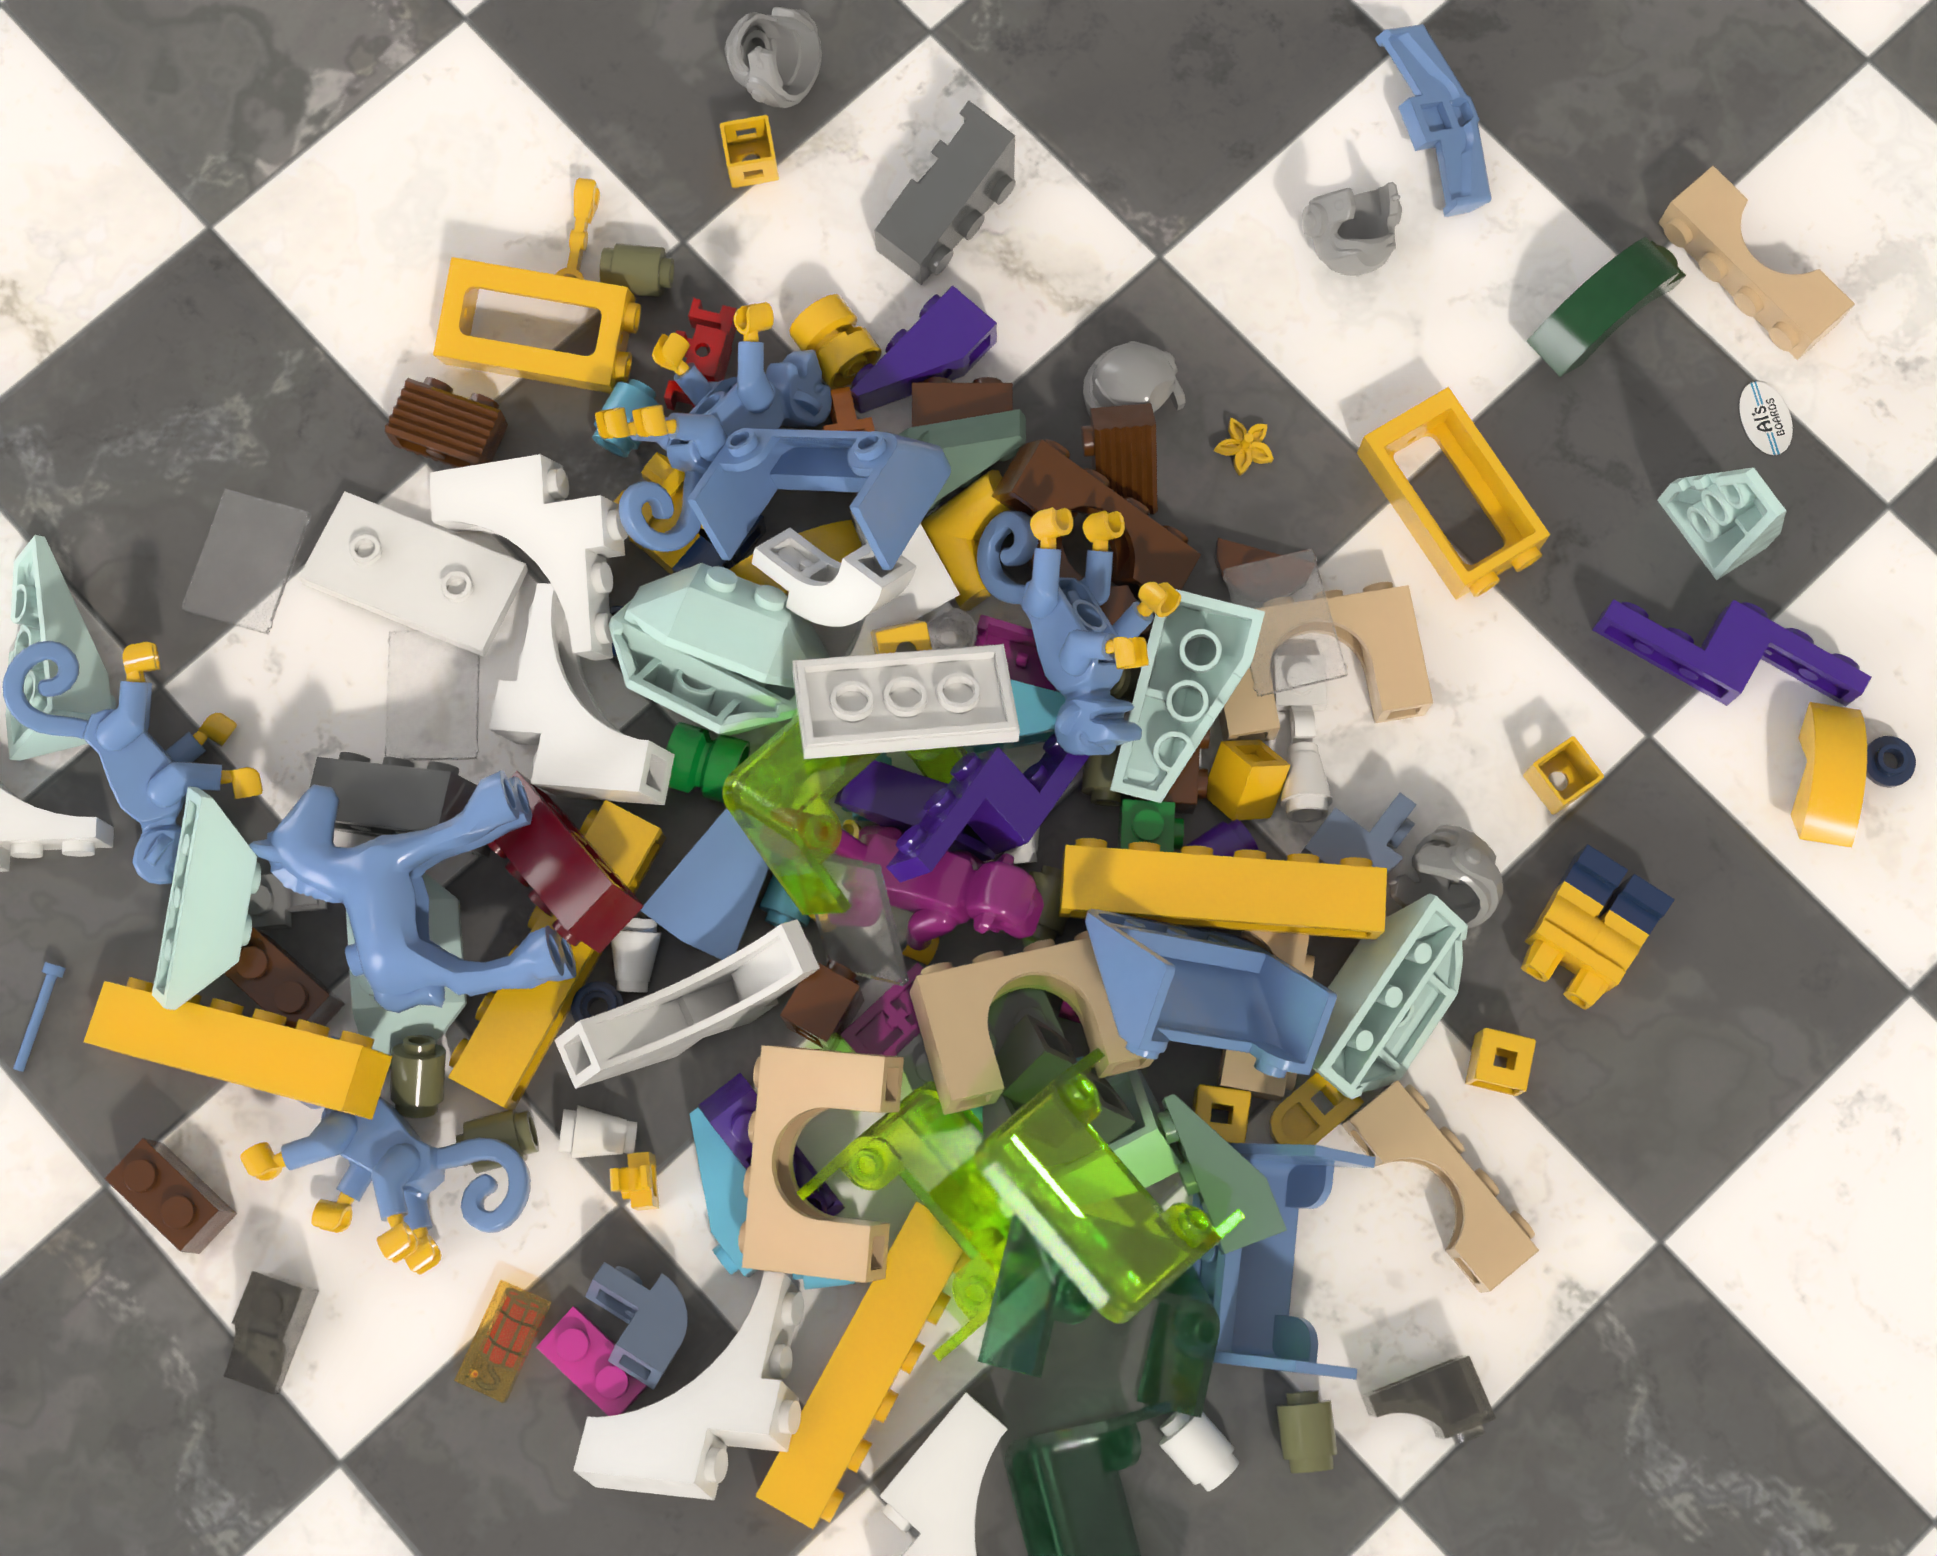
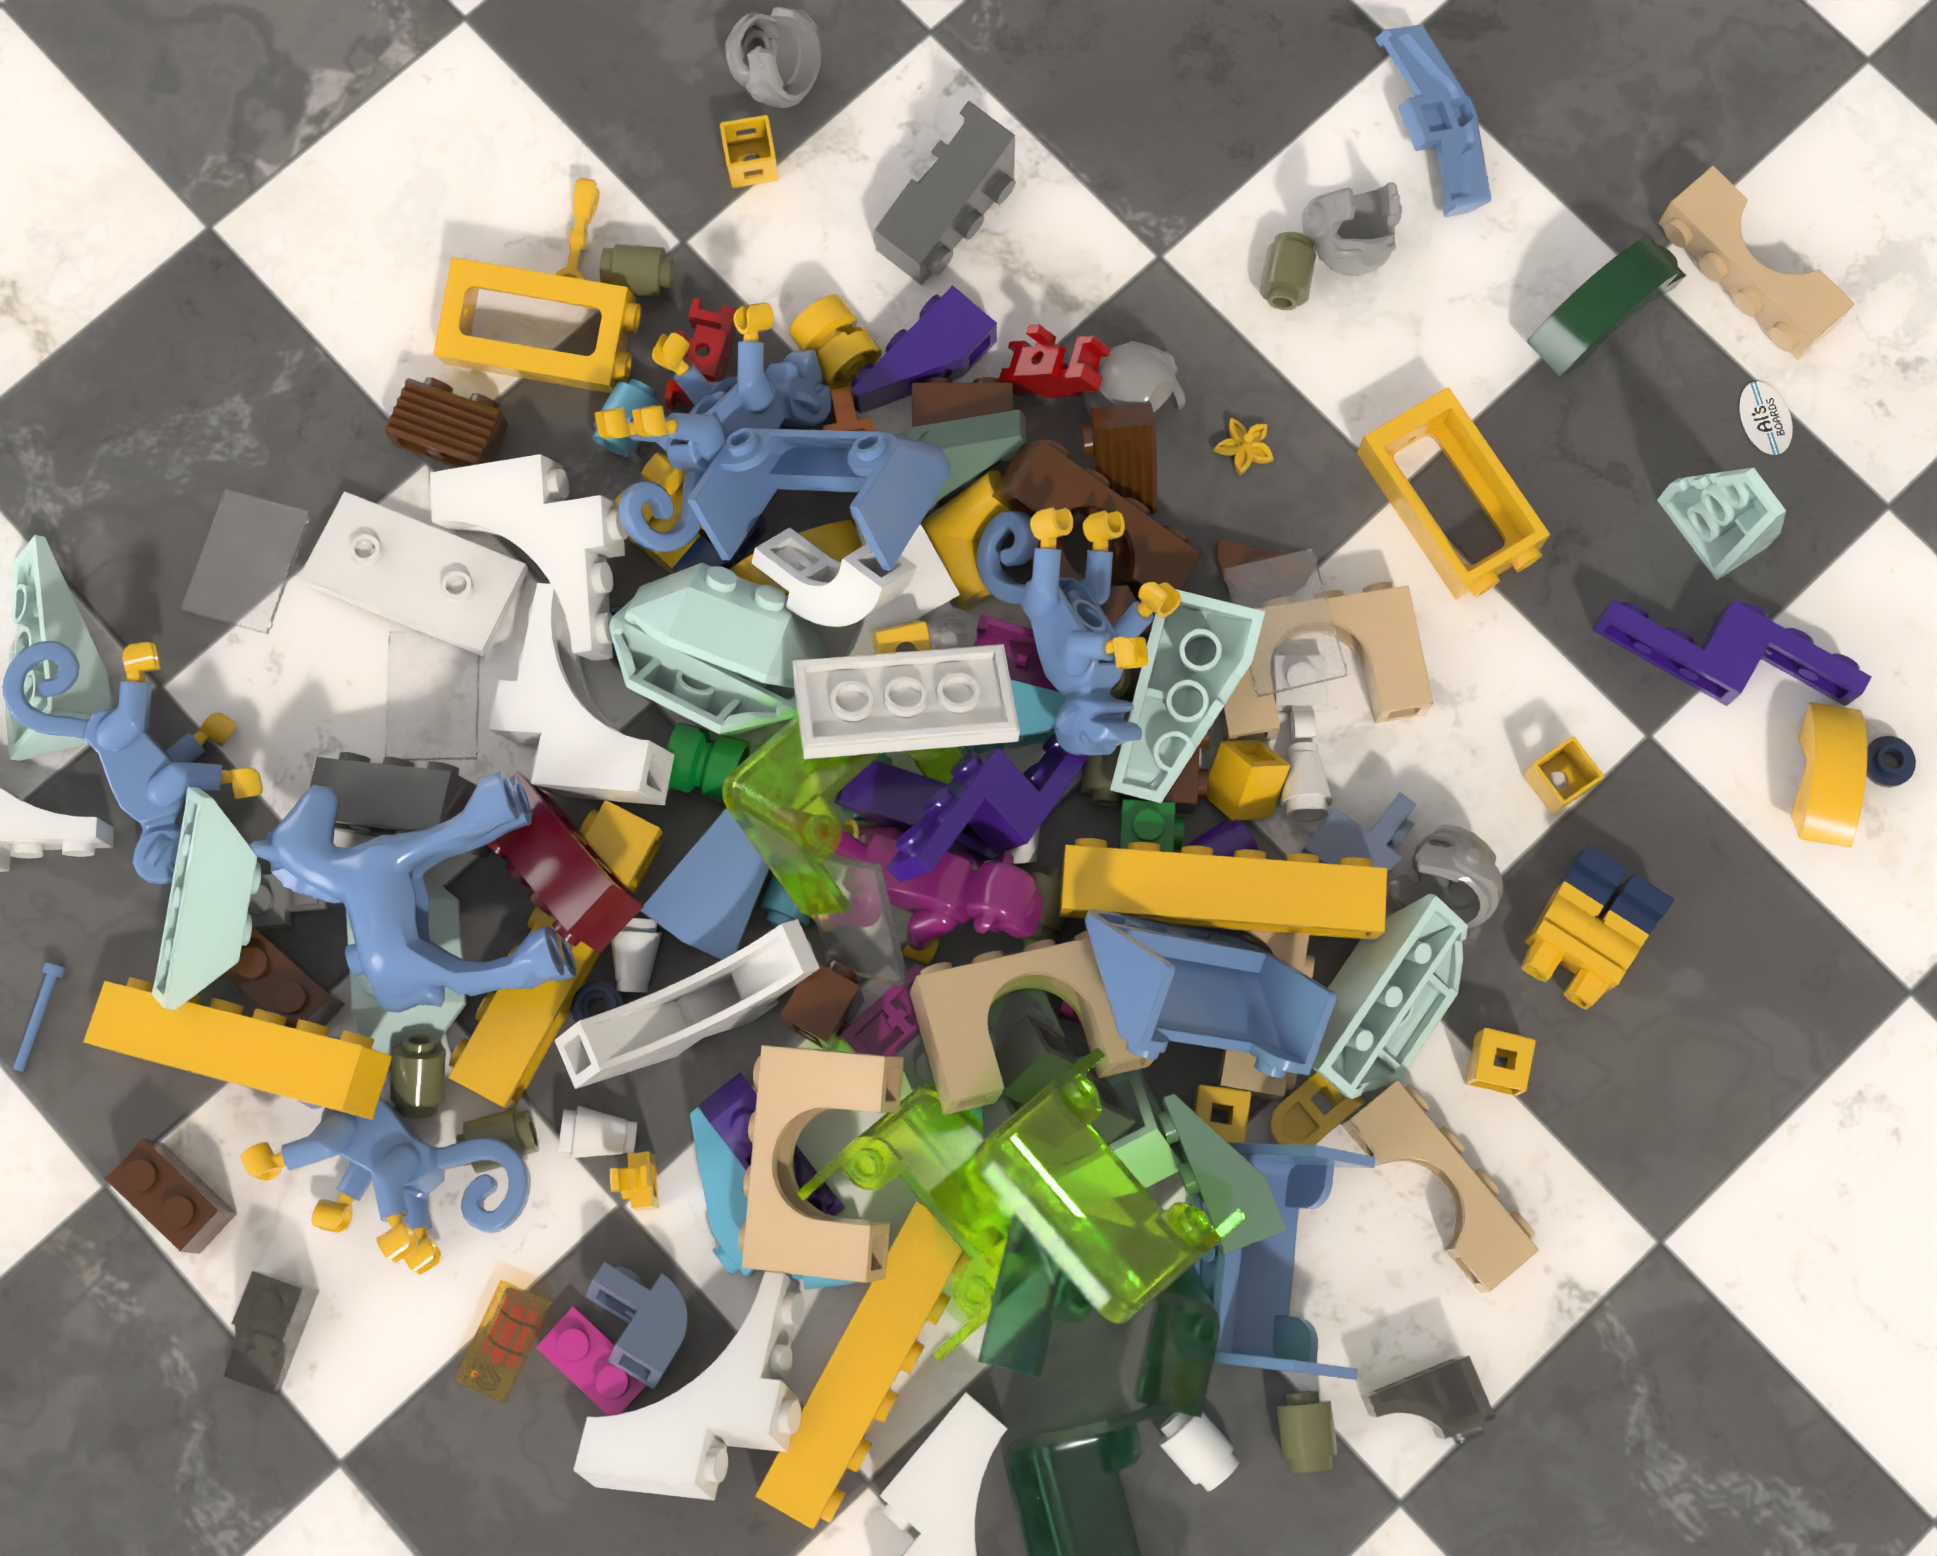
none -> red piece [999,324,1111,398]
none -> olive brick [1260,232,1316,310]

